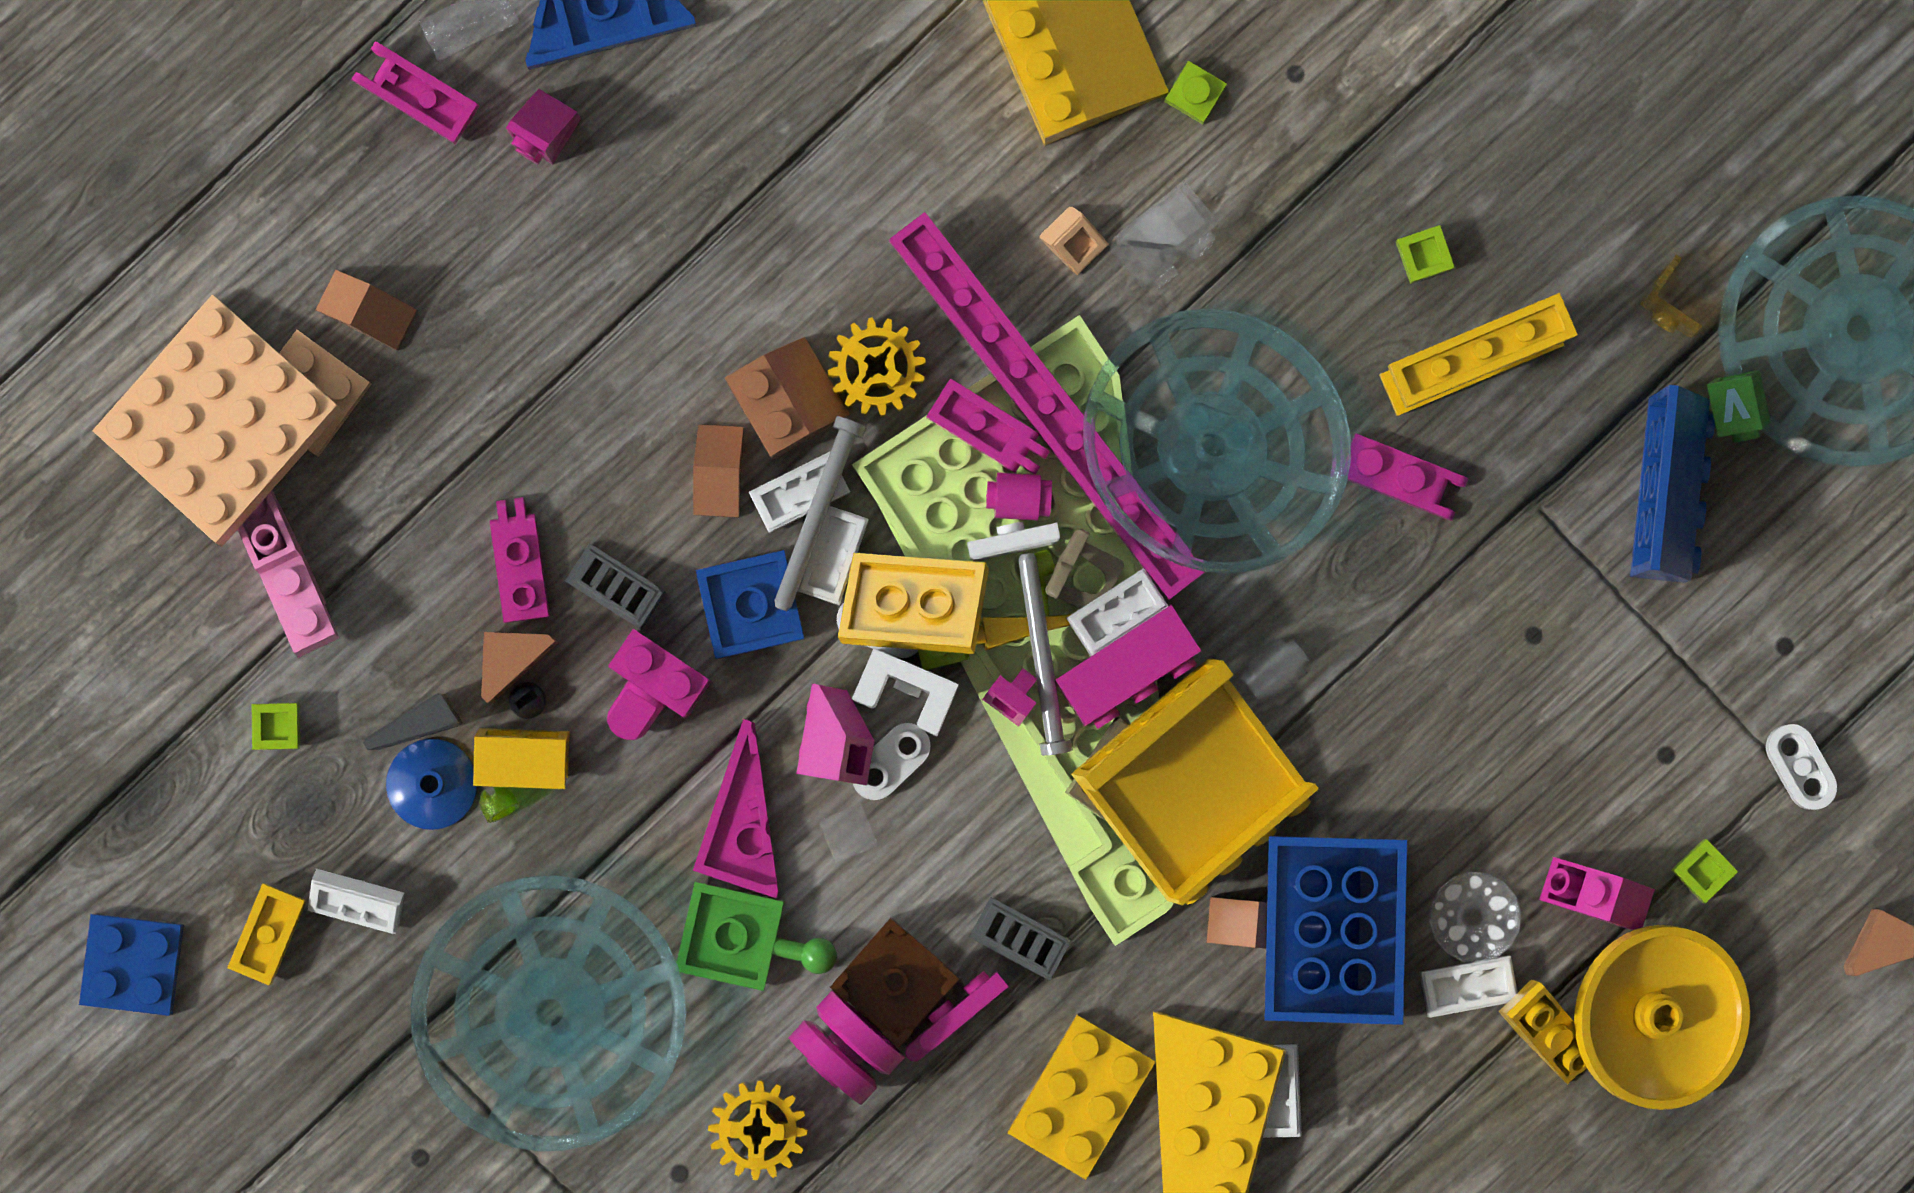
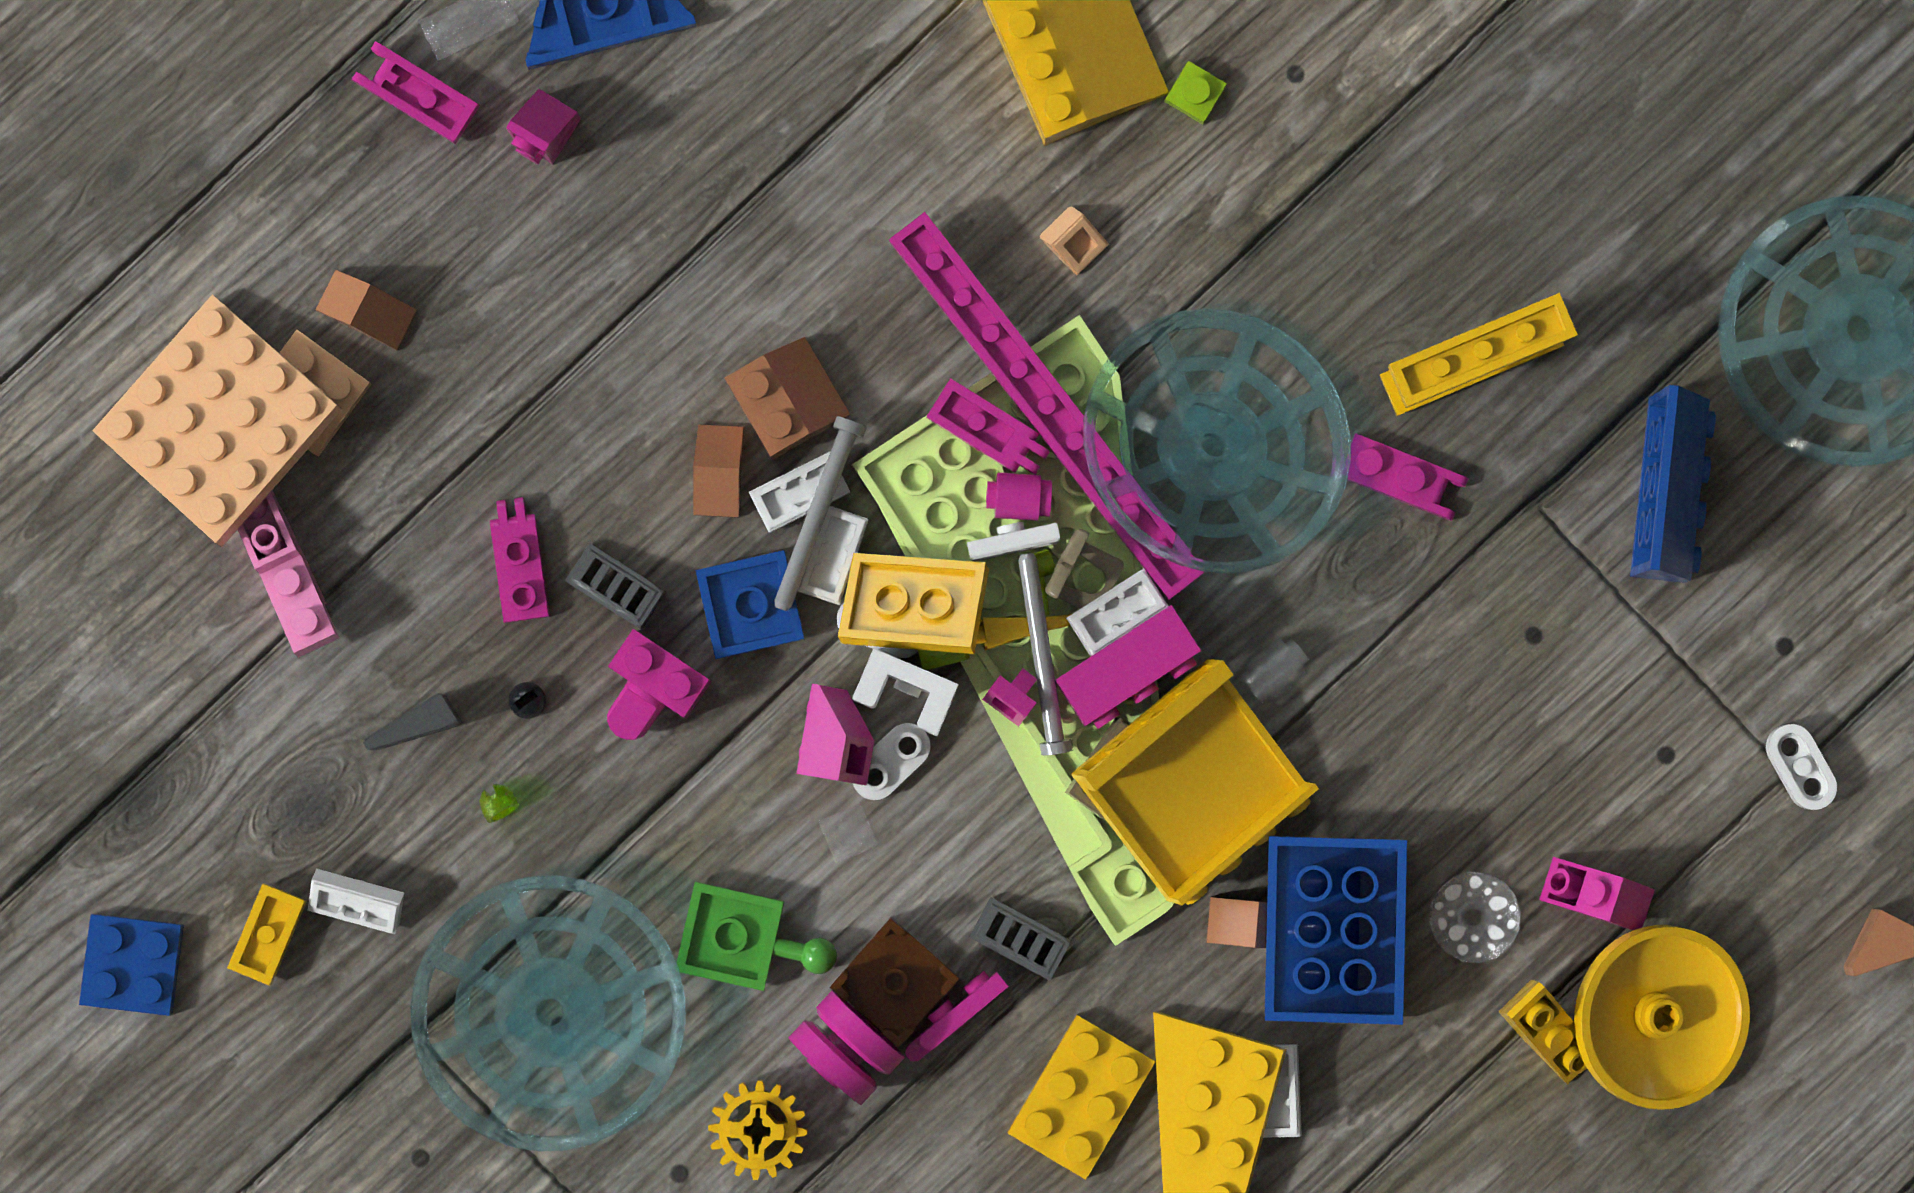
lime plate [251,703,300,750] -> none
blue dish [386,739,477,830] -> none
yellow hinge [473,728,570,789] -> none
nougat slope [481,632,558,704] -> none
dark pink wing [693,719,779,898] -> none
yellow gear [828,317,926,417] -> none
clear slope [1110,180,1219,291] -> none
lime plate [1396,225,1455,284] -> none
white plate [1419,955,1518,1018] -> none
clear yellow bracket [1640,254,1702,338] -> none
lime plate [1671,839,1738,903] -> none
bright green brick [1707,370,1771,442] -> none

